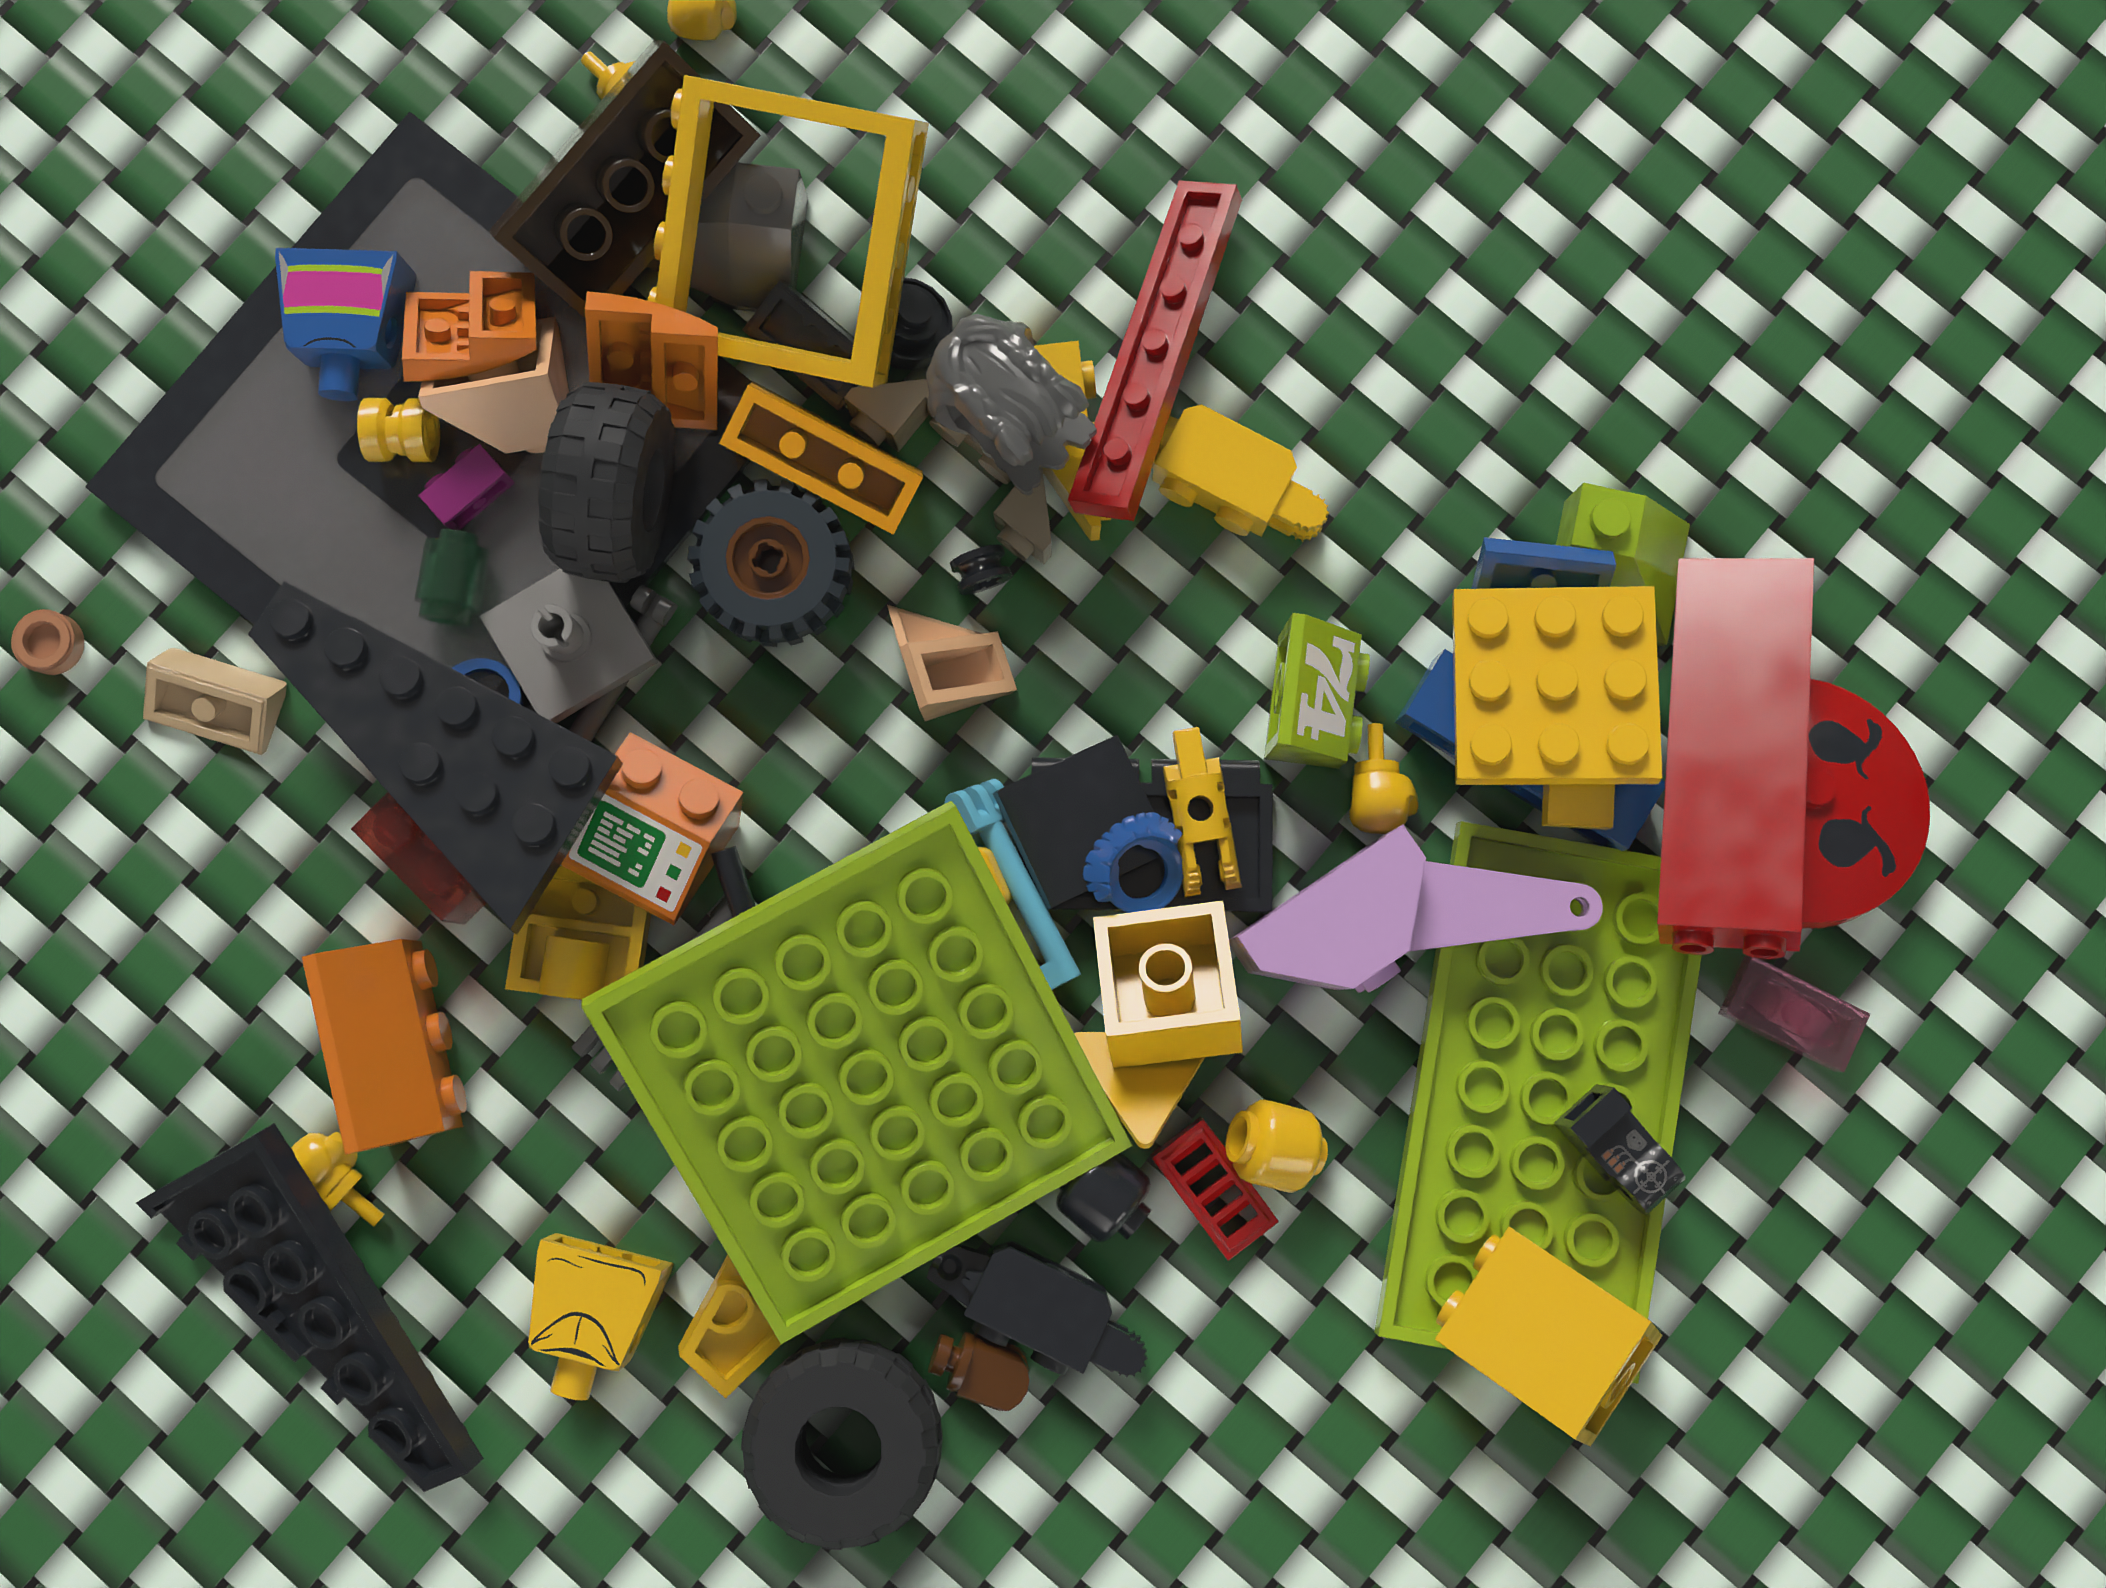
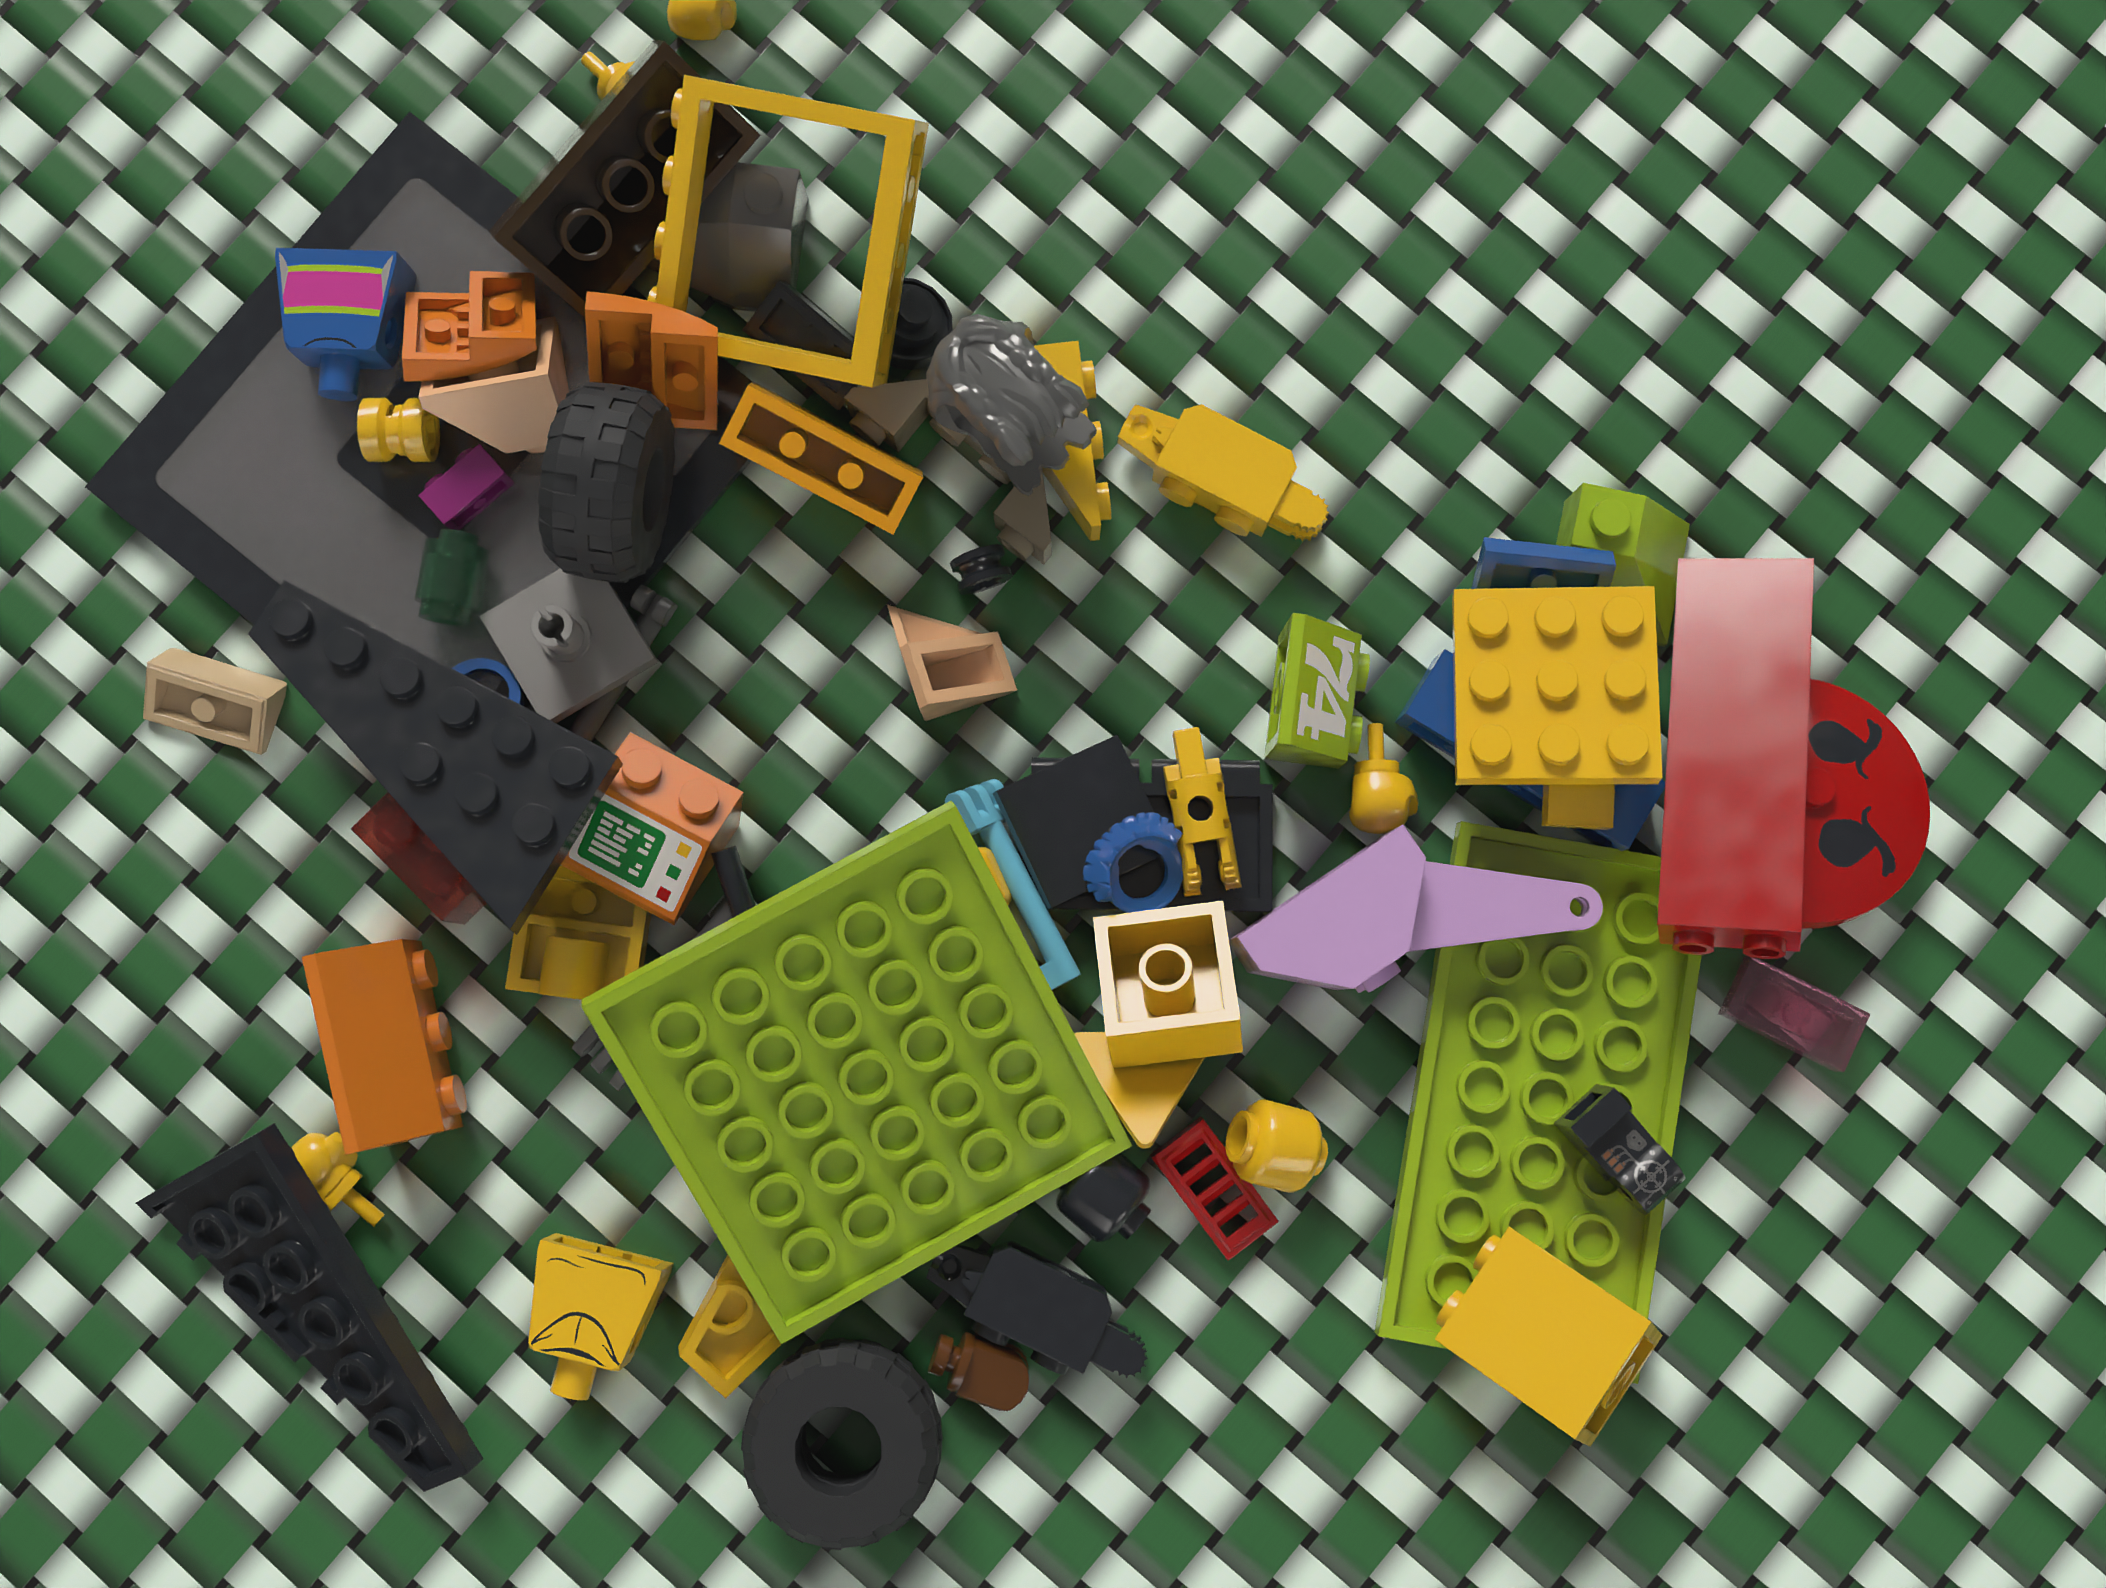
nougat tile [11,609,84,675] -> none
black wheel [687,479,855,647] -> none
red plate [1068,180,1242,521] -> none

